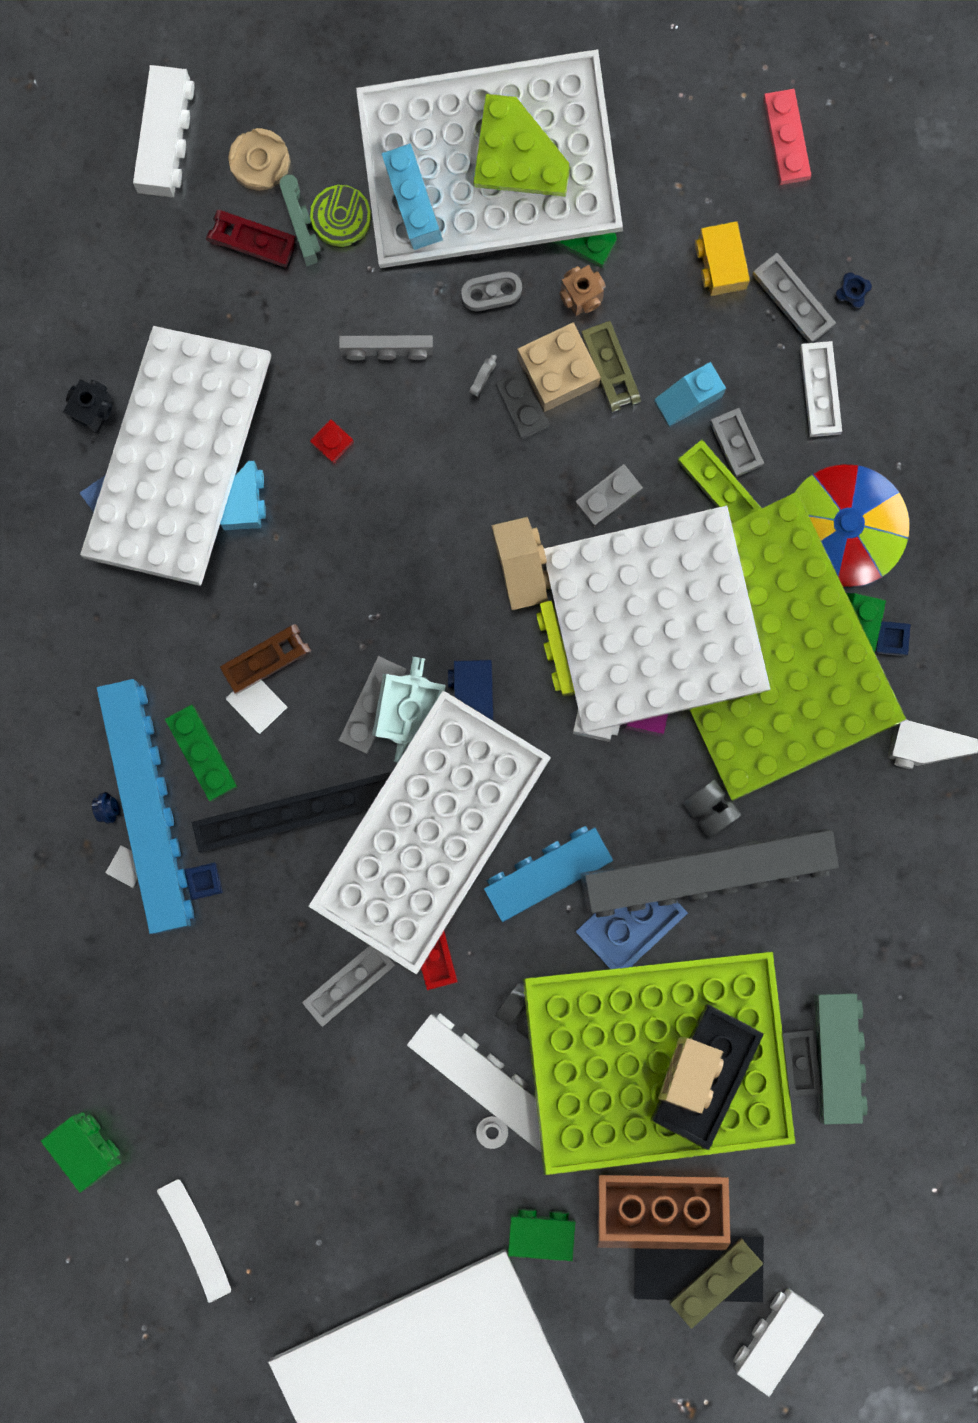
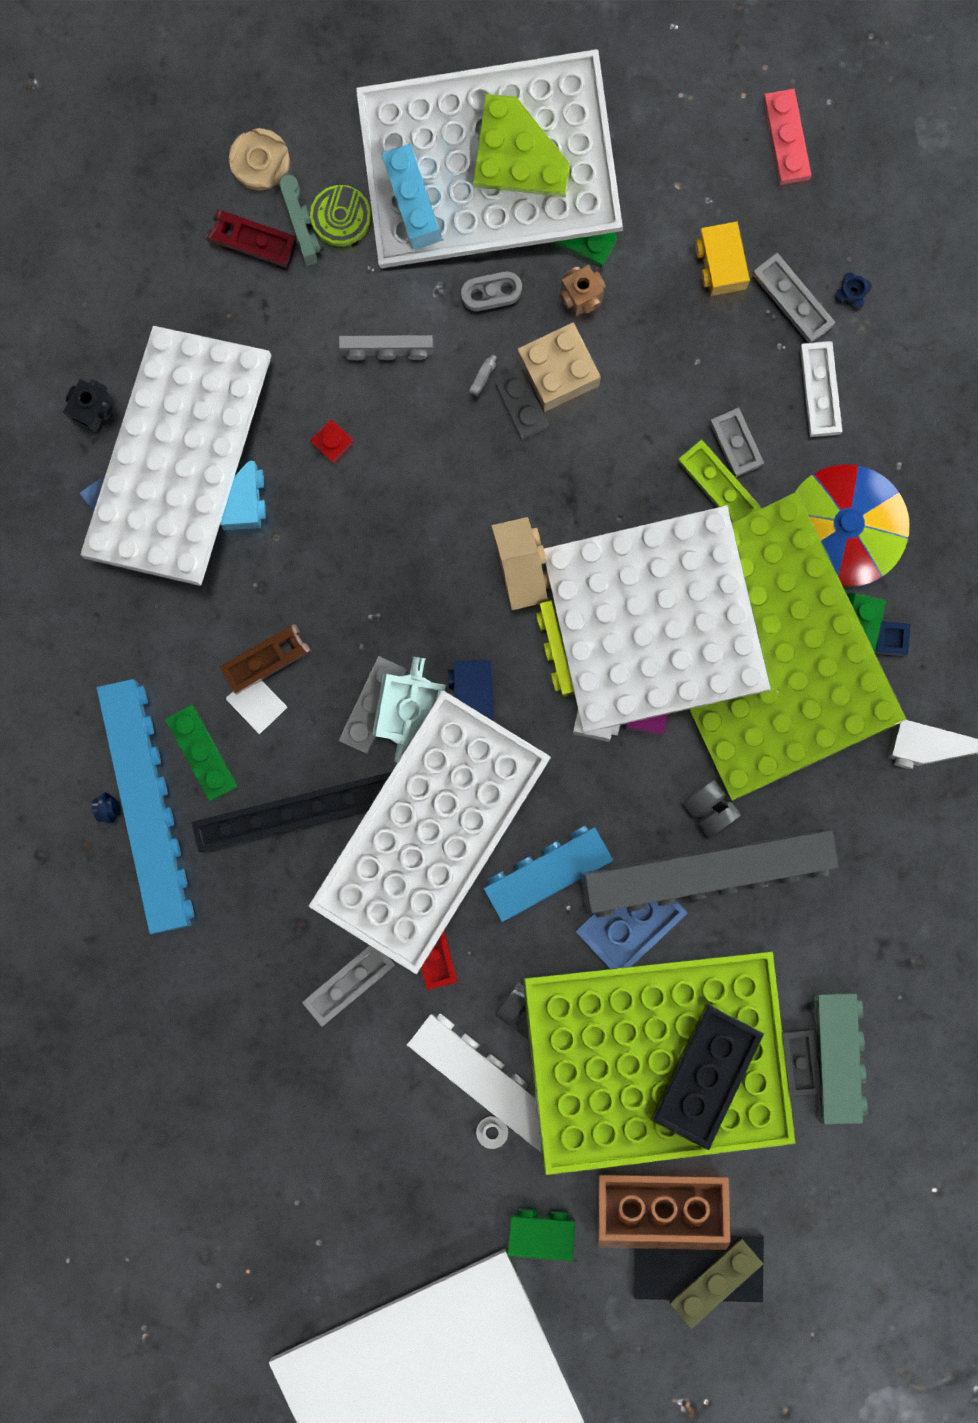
green brick [41,1112,121,1193] -> none
white tile [106,845,138,888] -> none
white brick [133,65,194,197] -> none
white sticker [157,1179,231,1303] -> none
dark blue tile [184,862,223,900] -> none
light grey plate [575,464,643,527] -> none
olive plate [581,321,641,412] -> none
medium azure slope [654,362,726,427] -> none
tan brick [658,1037,724,1114] -> none
white brick [734,1288,824,1397] -> none

